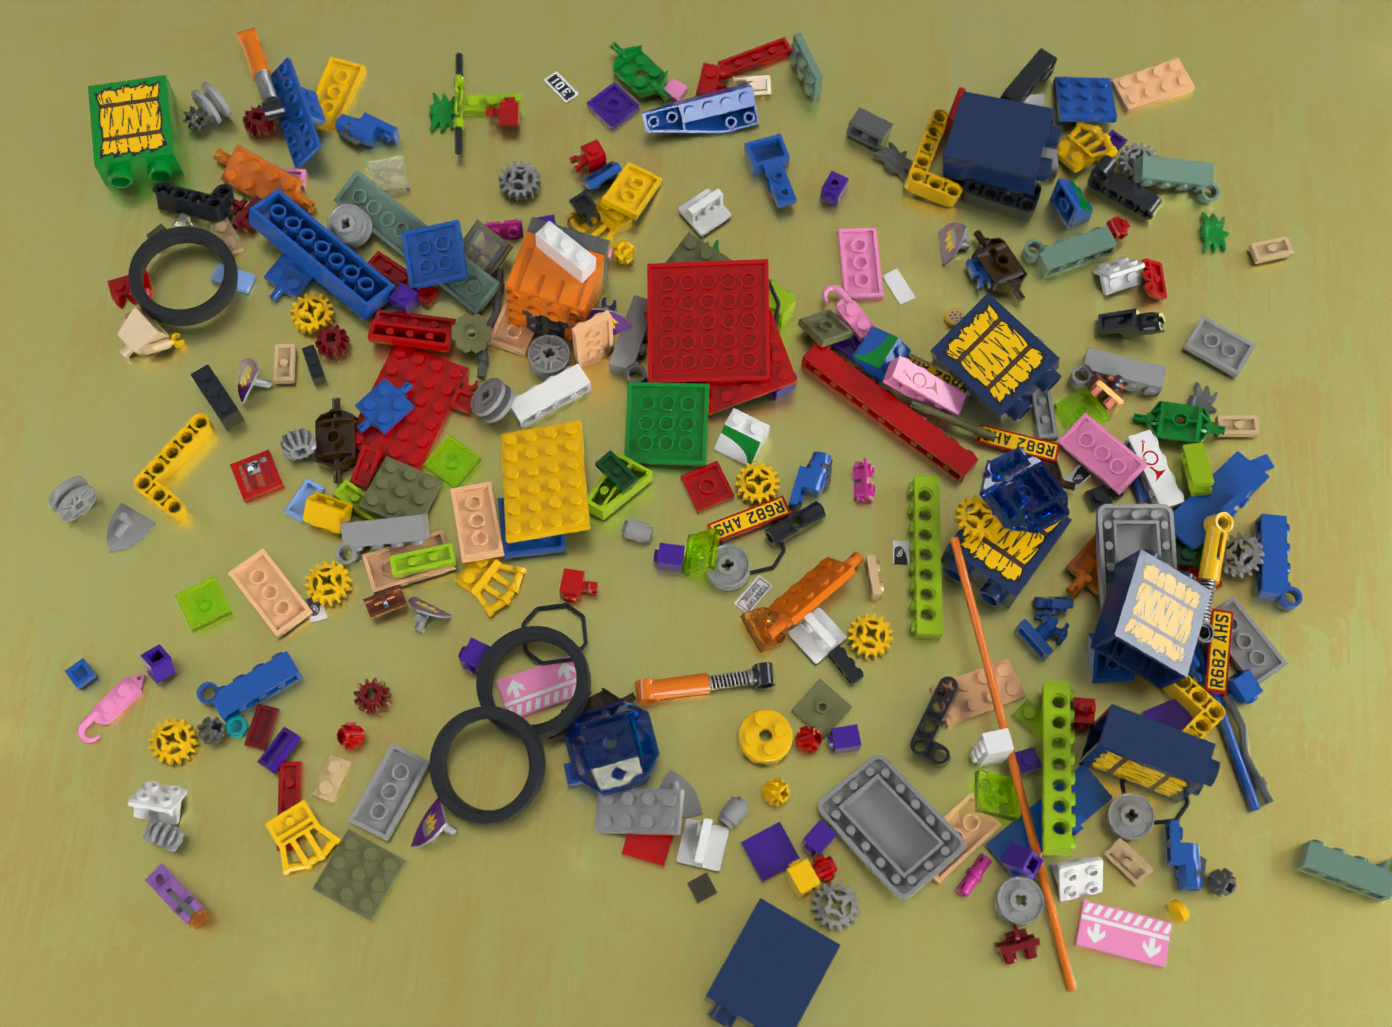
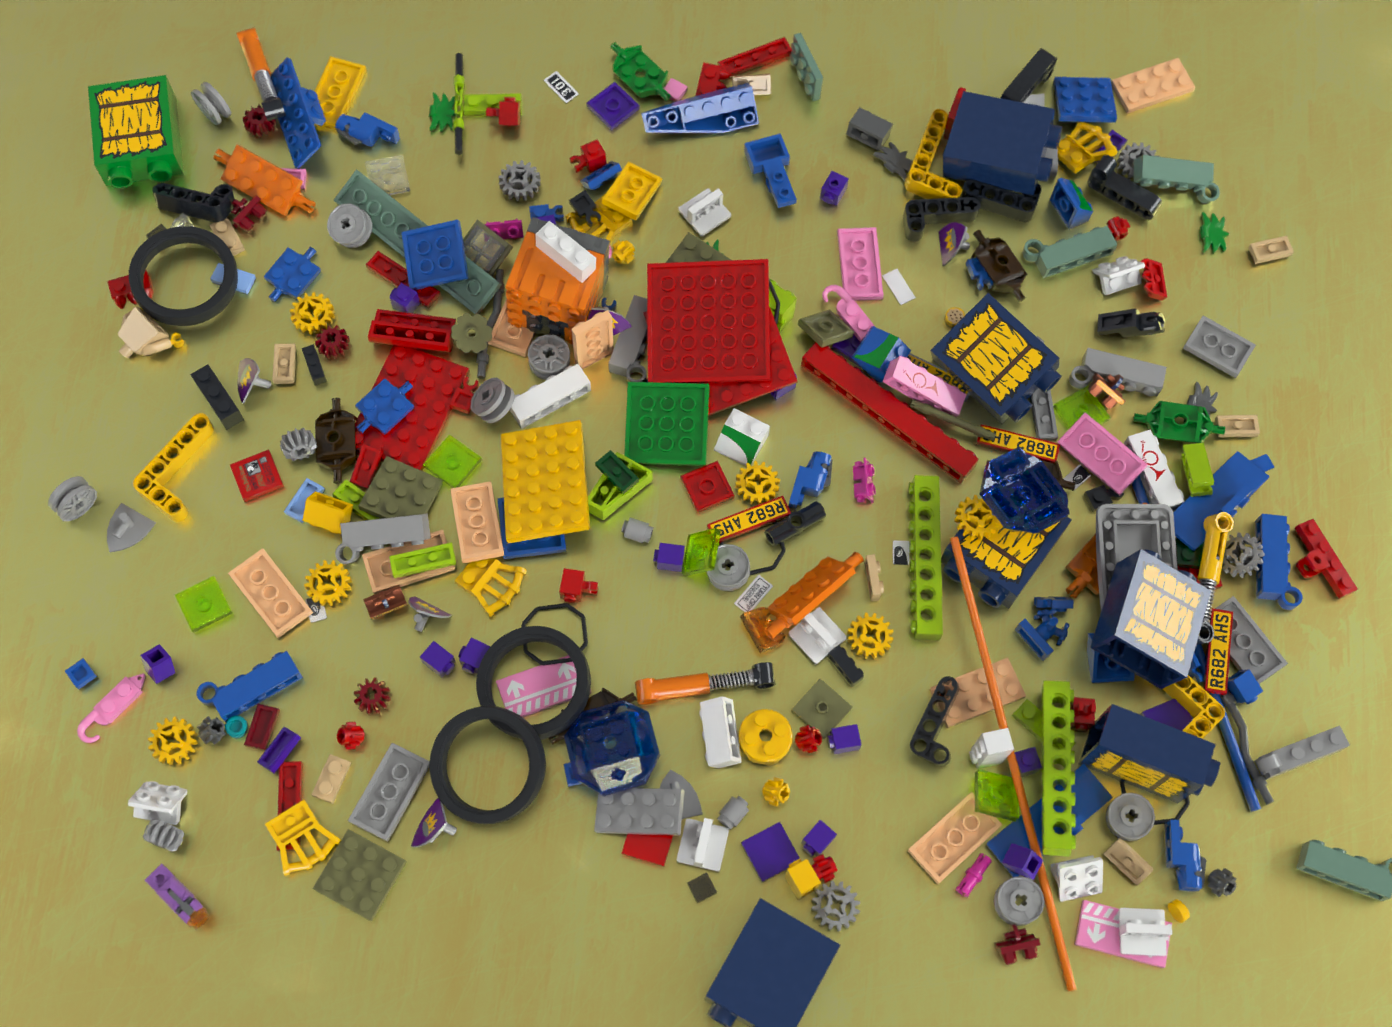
dark grey gear [183,106,208,131] -> none
blue brick [248,189,395,321] -> none
light grey wedge [818,755,965,899] -> none
none -> dark purple brick [420,641,456,678]
none -> blue plate [529,204,564,222]
none -> white brick [700,696,742,768]
none -> black beam [903,197,980,242]
none -> white bracket [1119,908,1172,956]
none -> light grey hinge [1254,726,1350,780]
none -> red plate [1294,519,1358,599]

